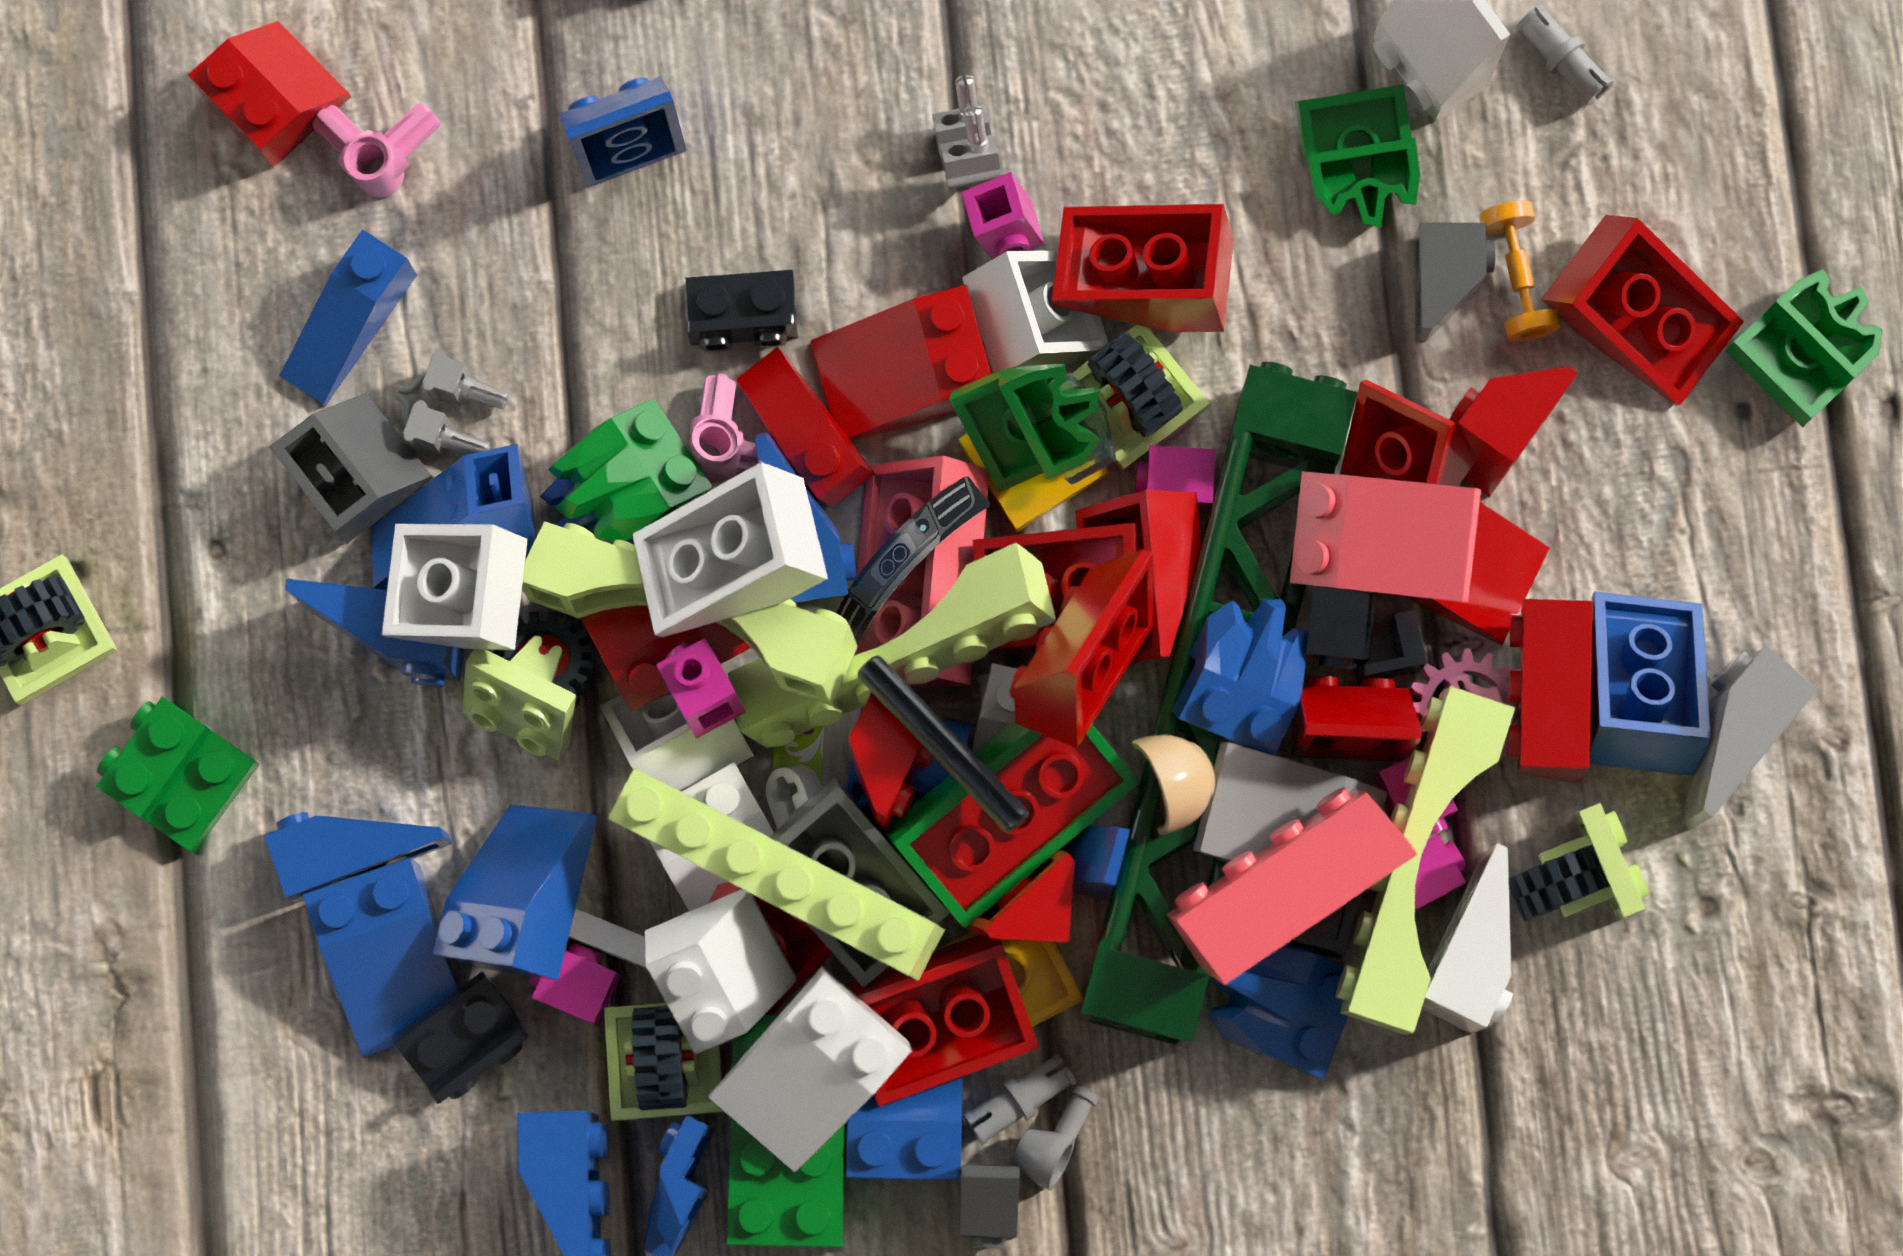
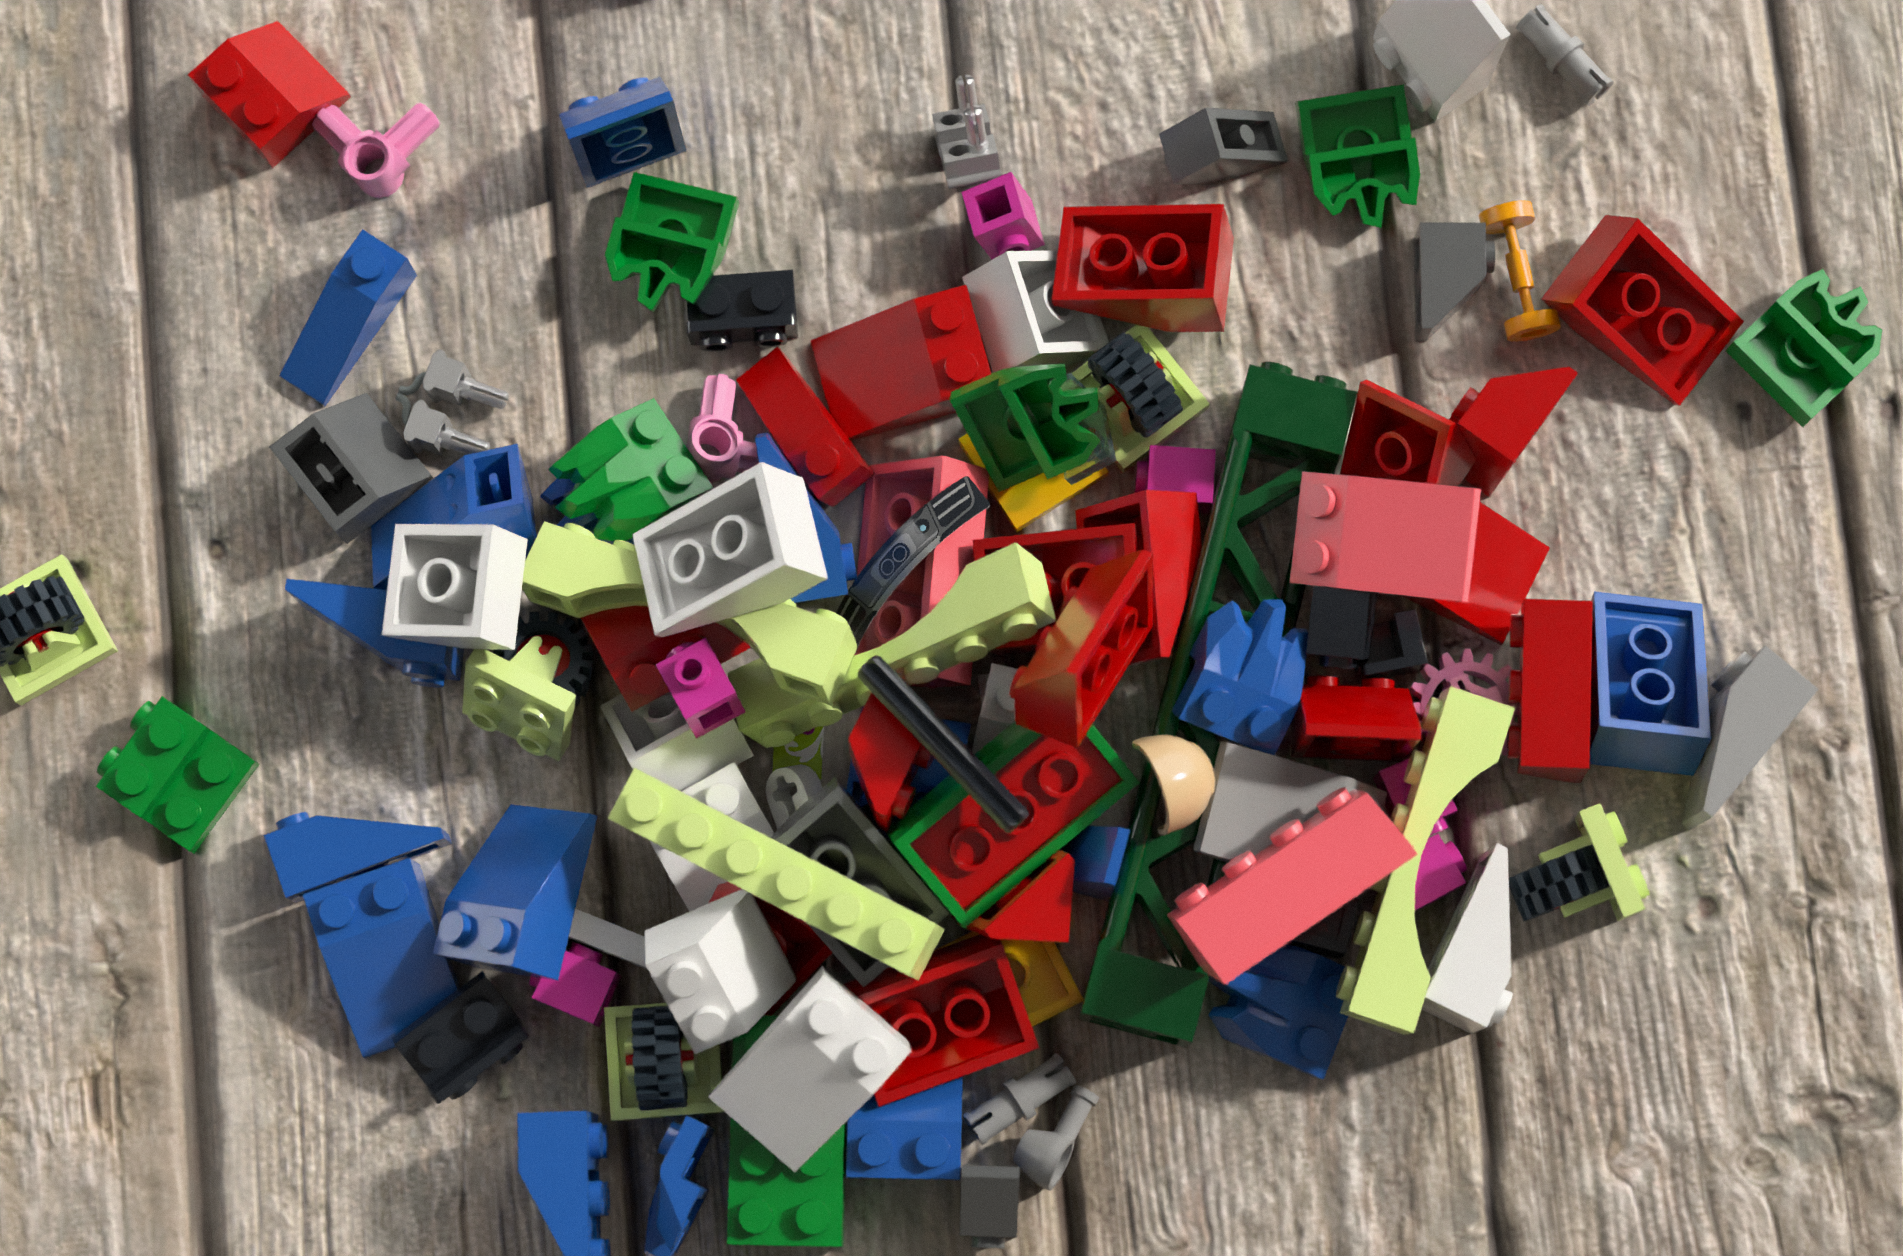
none -> green plate [605,172,740,313]
none -> dark grey slope [1159,108,1288,185]

